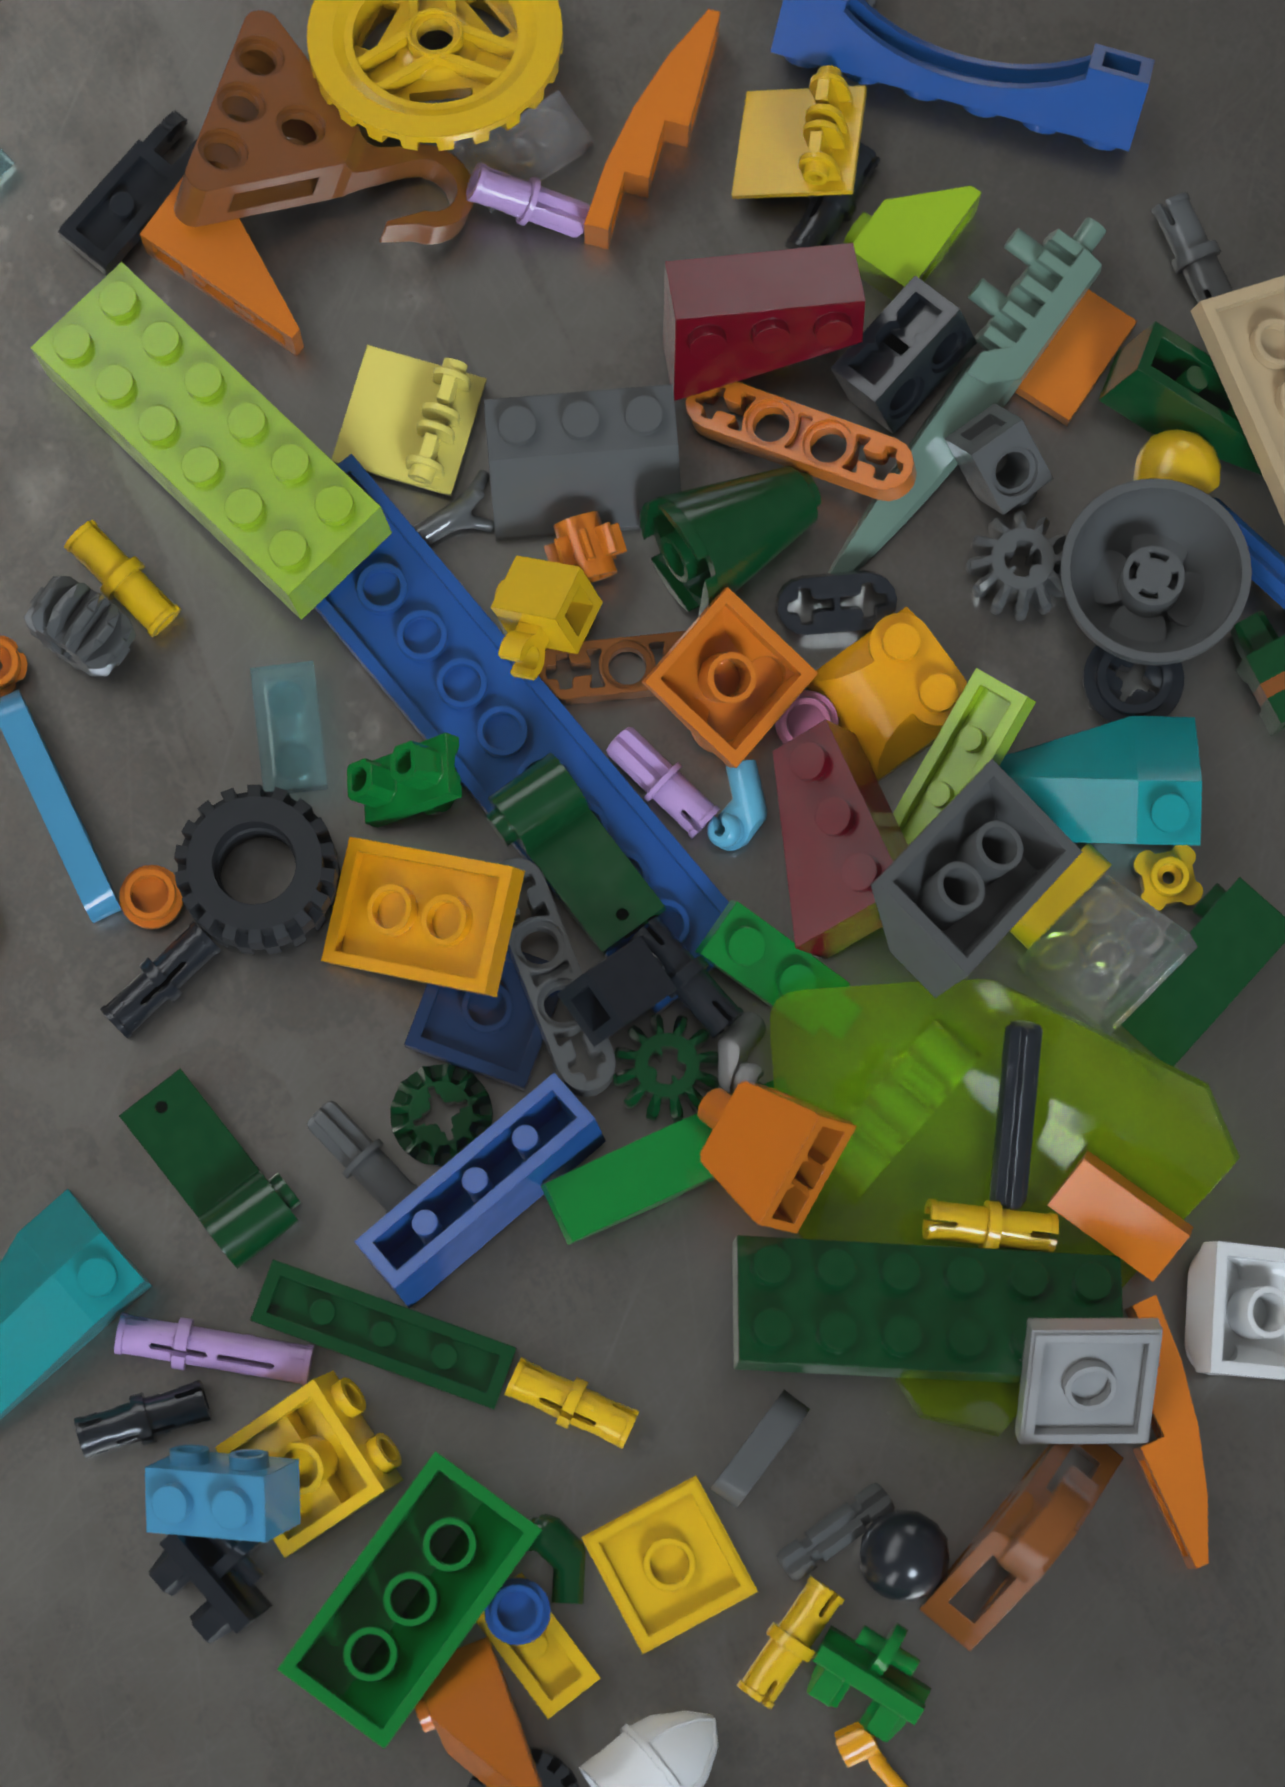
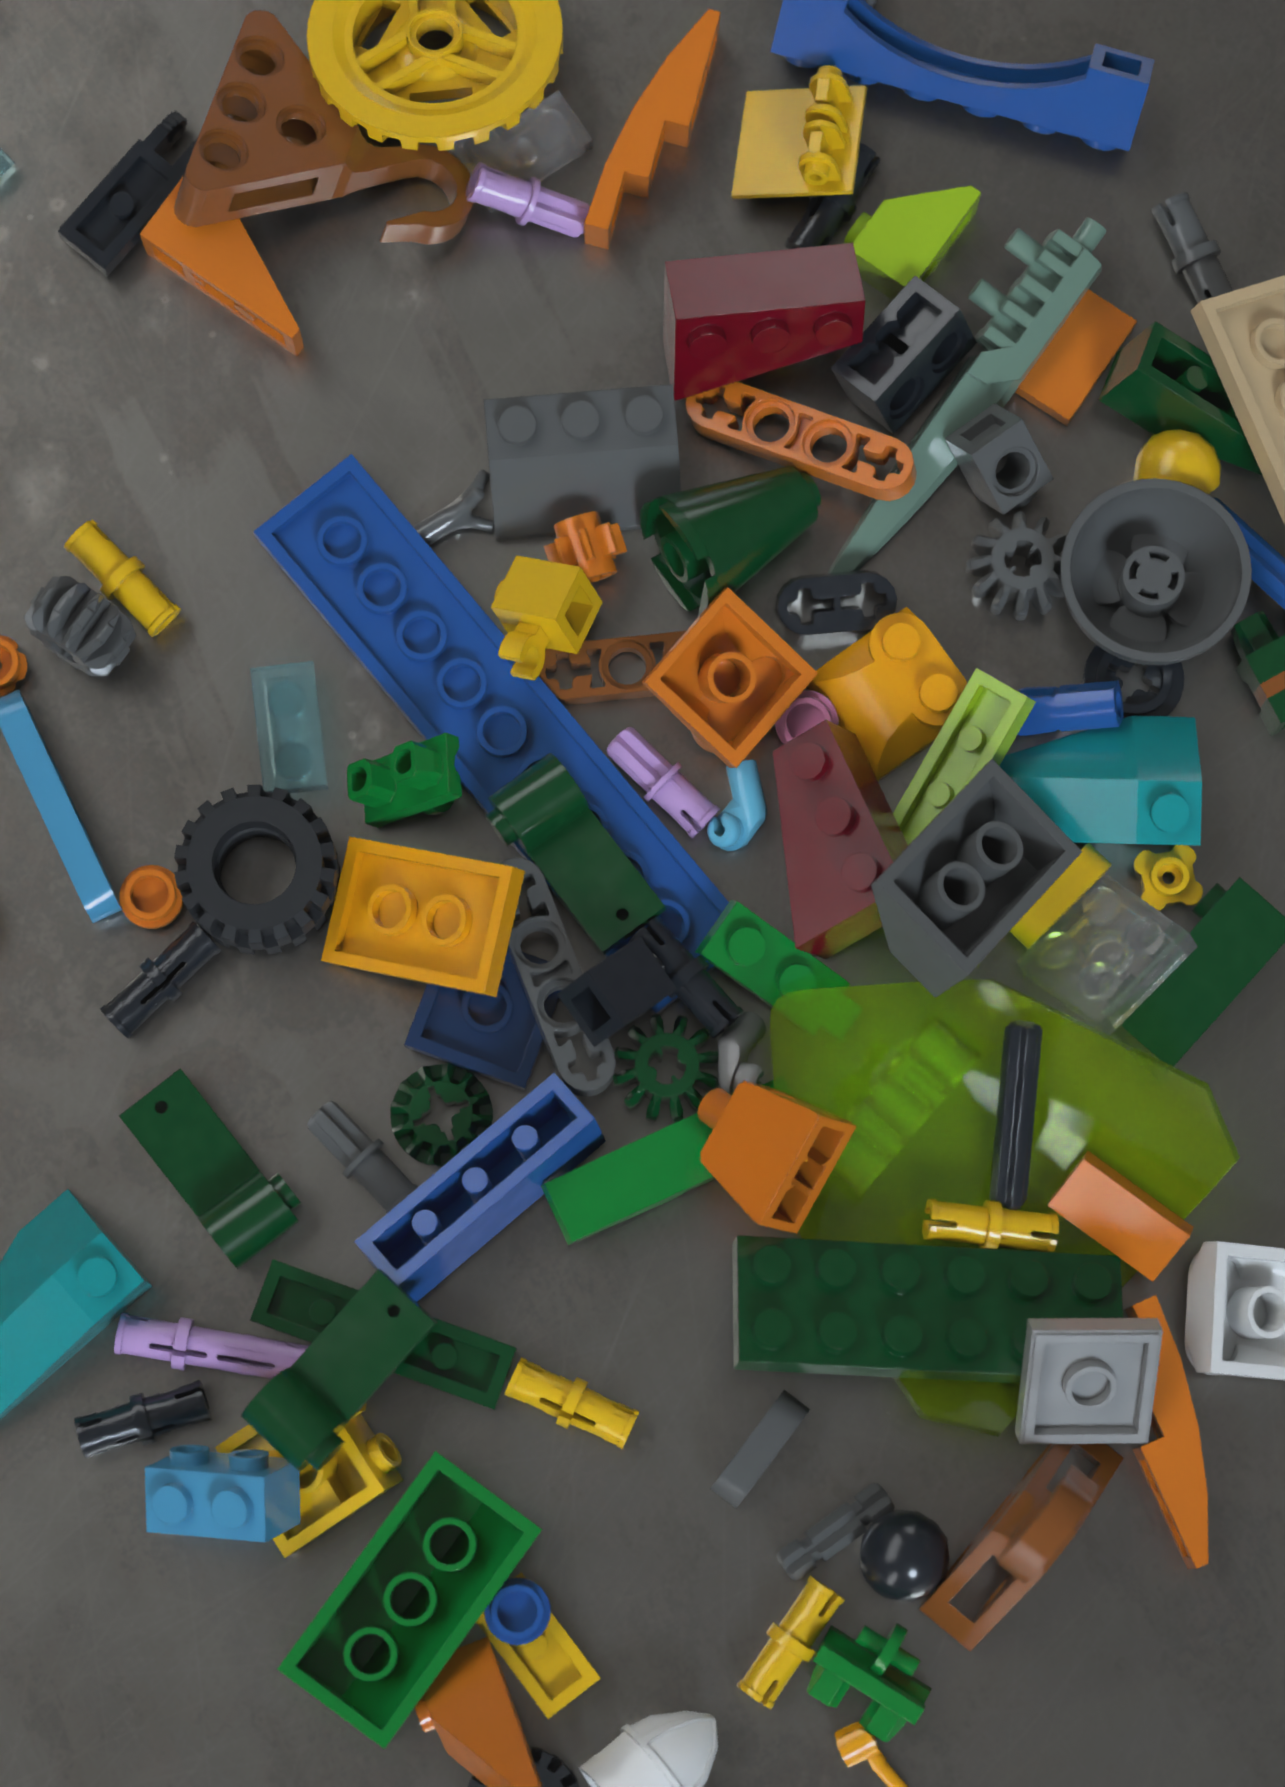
lime brick [30,262,392,620] -> none
black hips [149,1534,272,1644] -> none
light yellow hinge [331,345,487,496] -> none
dark green arm [527,1514,586,1604] -> none
yellow tile [581,1475,758,1654] -> none
none -> dark green door [241,1269,438,1472]
none -> blue bar [1017,681,1123,736]

